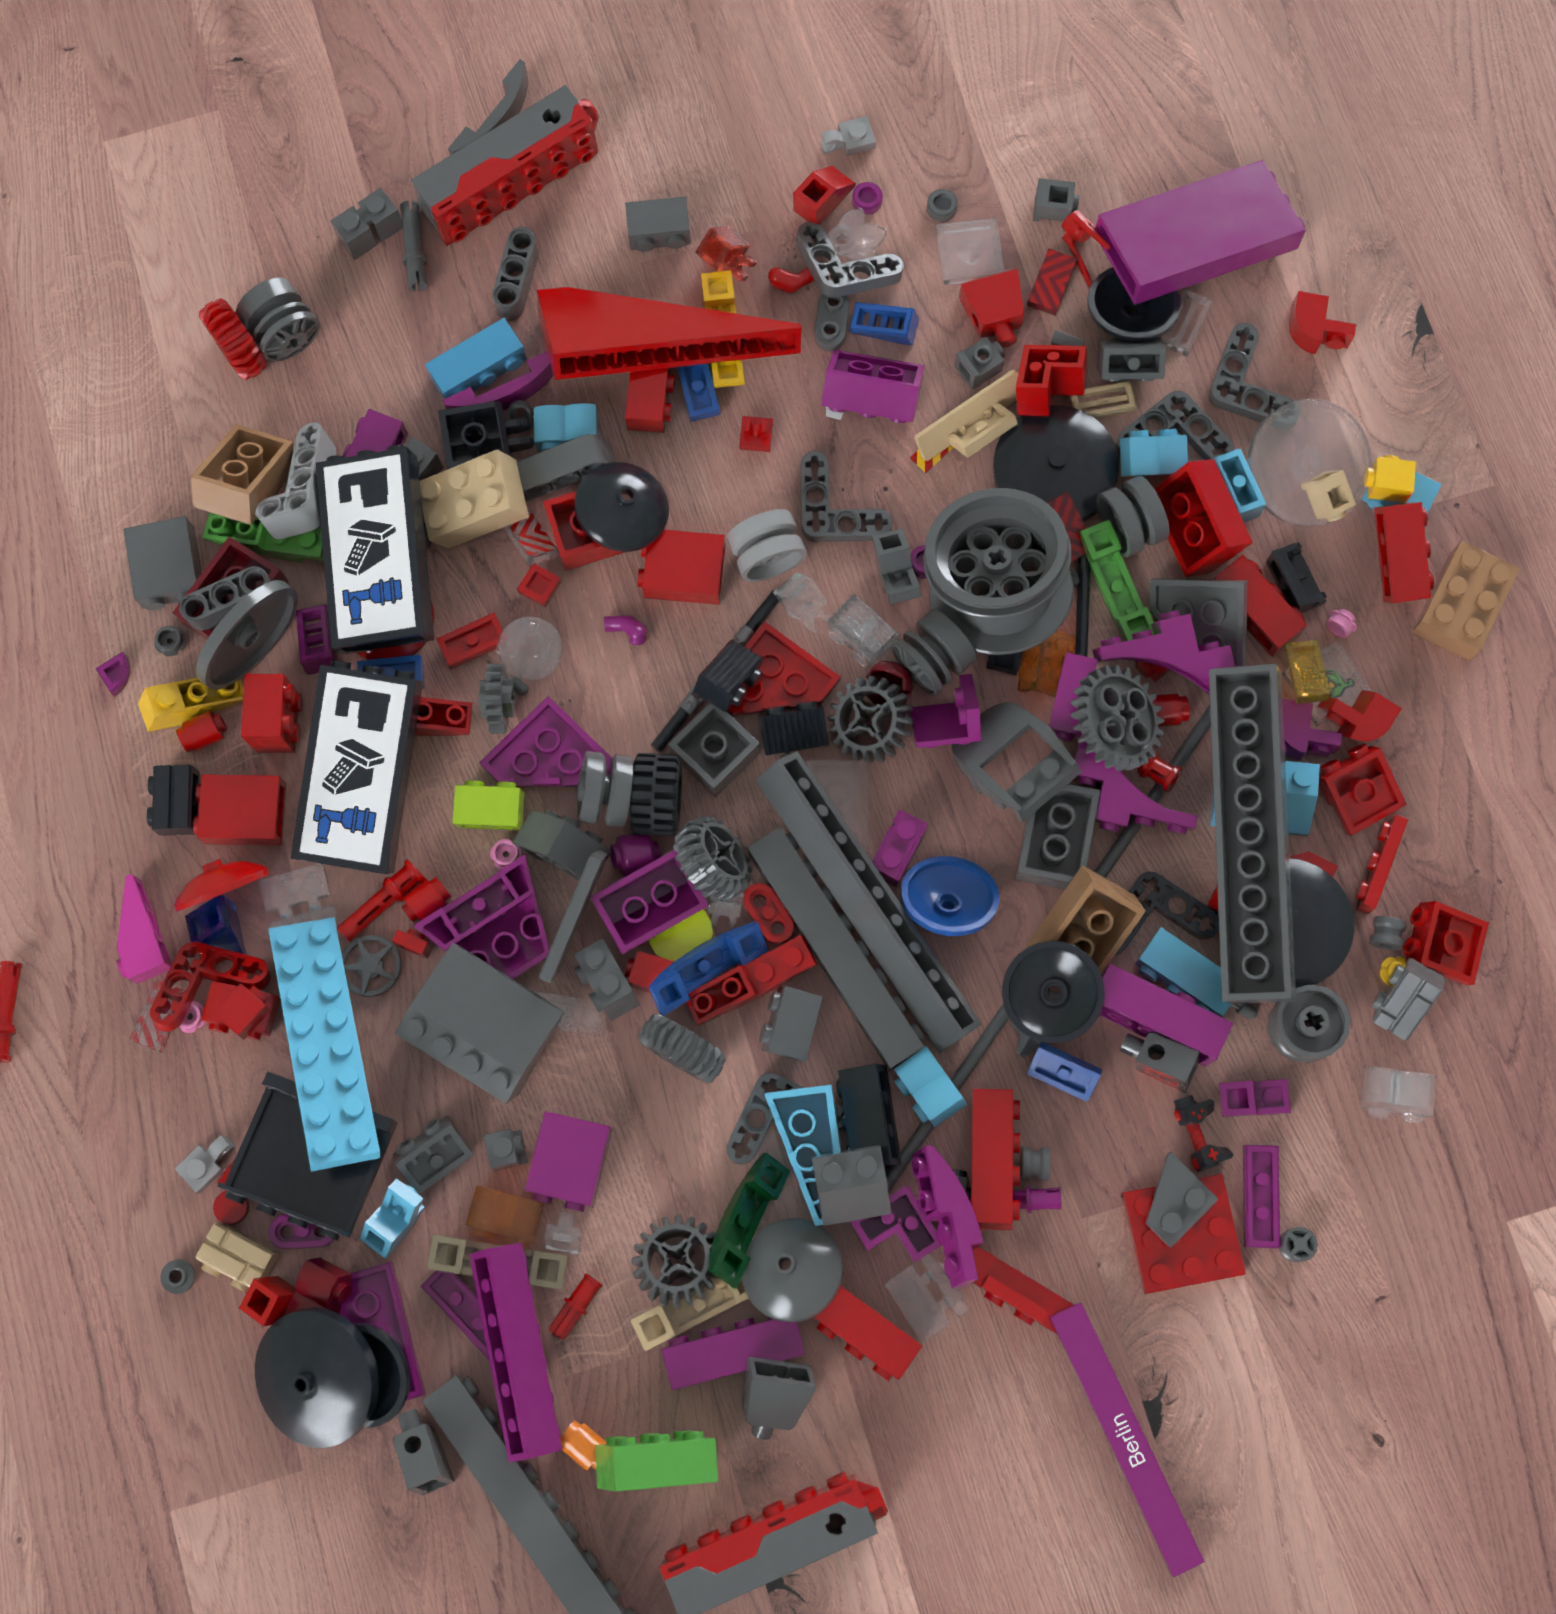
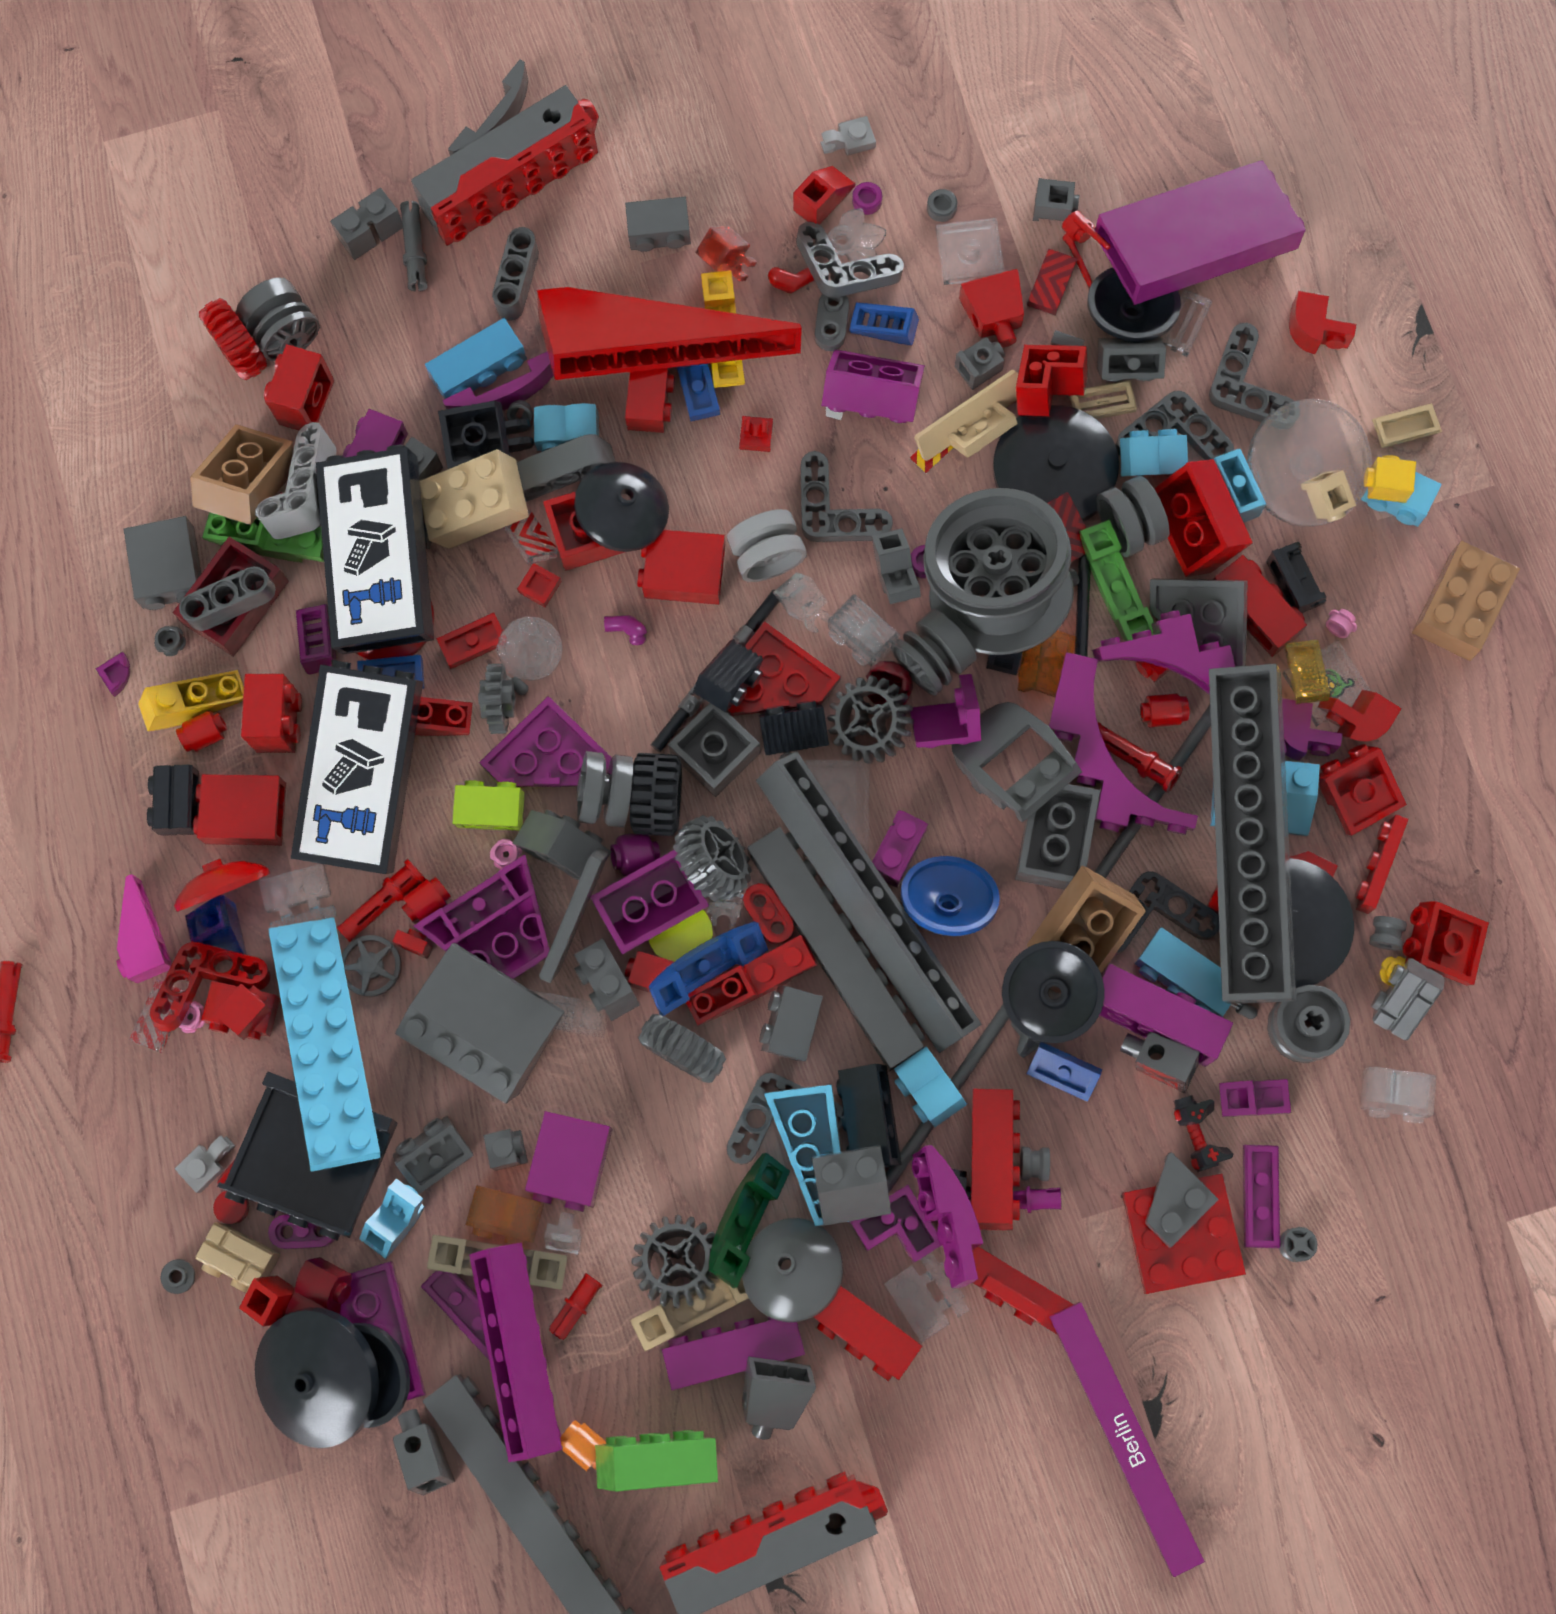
dark grey dish [196,580,298,690] -> none
dark grey gear [1070,665,1164,771] -> none
red brick [1374,502,1434,603] -> none
none -> red brick [264,344,334,431]
none -> tan tile [1372,403,1442,448]

